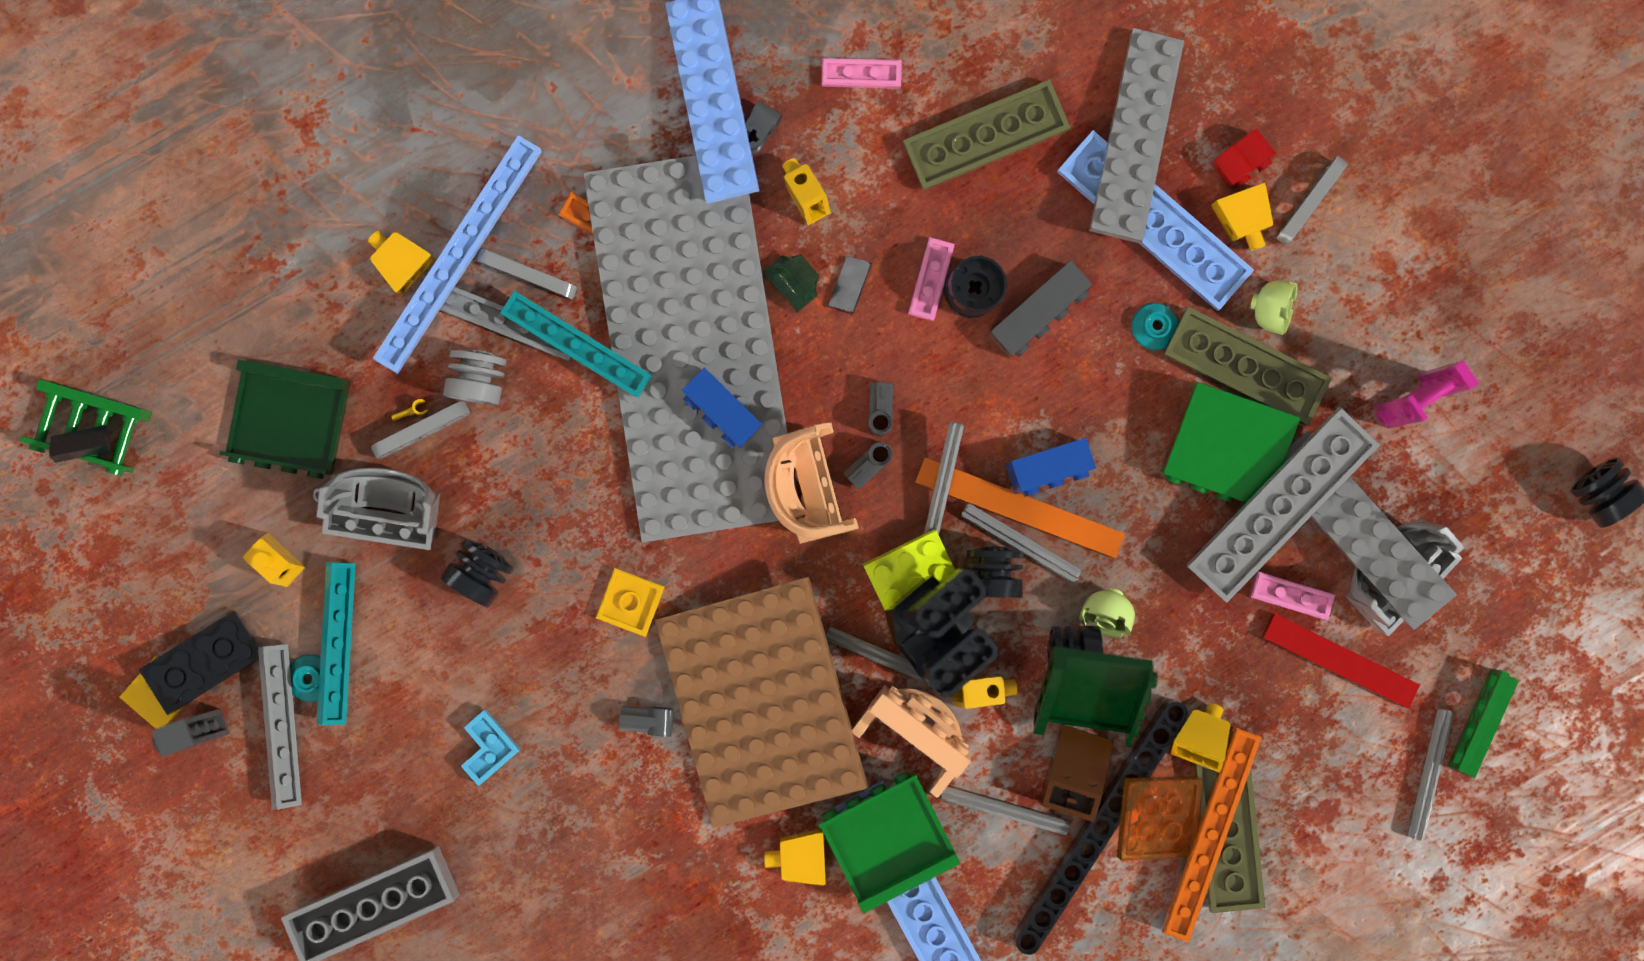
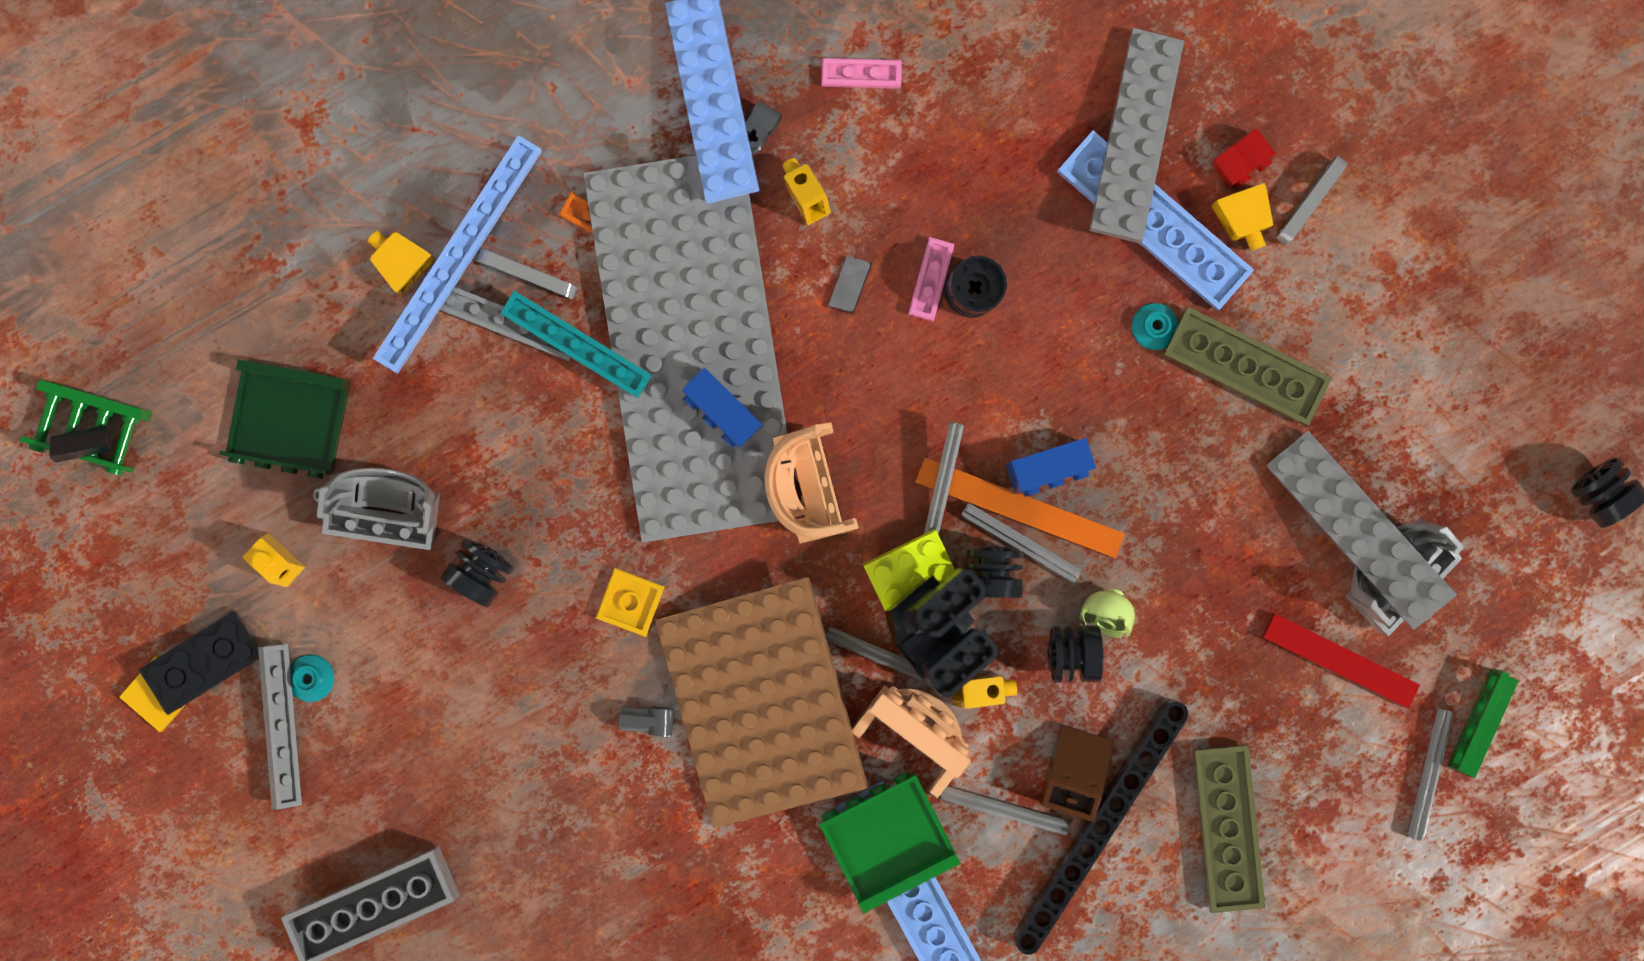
dark grey brick [152,709,230,758] -> none
teal plate [317,562,356,725] -> none
light grey beam [371,401,471,460] -> none
yellow hand [391,399,428,421] -> none
light grey wheel [443,349,507,405] -> none
medium azure plate [461,709,521,786] -> none
clear green slope [763,254,819,314] -> none
yellow torso [764,829,826,885] -> none
dark grey piece [843,442,893,490] -> none
dark grey piece [869,382,893,438] -> none
olive plate [902,79,1071,191] -> none
dark grey brick [988,261,1092,358] -> none
dark green panel [1033,647,1158,747] -> none
clear orange plate [1116,776,1202,861] -> none
green panel [1160,381,1301,506] -> none
orange tile [1162,727,1262,942] -> none
yellow torso [1171,703,1230,773] -> none
light grey plate [1186,407,1380,603] -> none
bright pink tile [1249,571,1335,620] -> none
yellowish green cylinder [1251,280,1298,335] -> none
dark pink fence [1374,360,1479,428] -> none

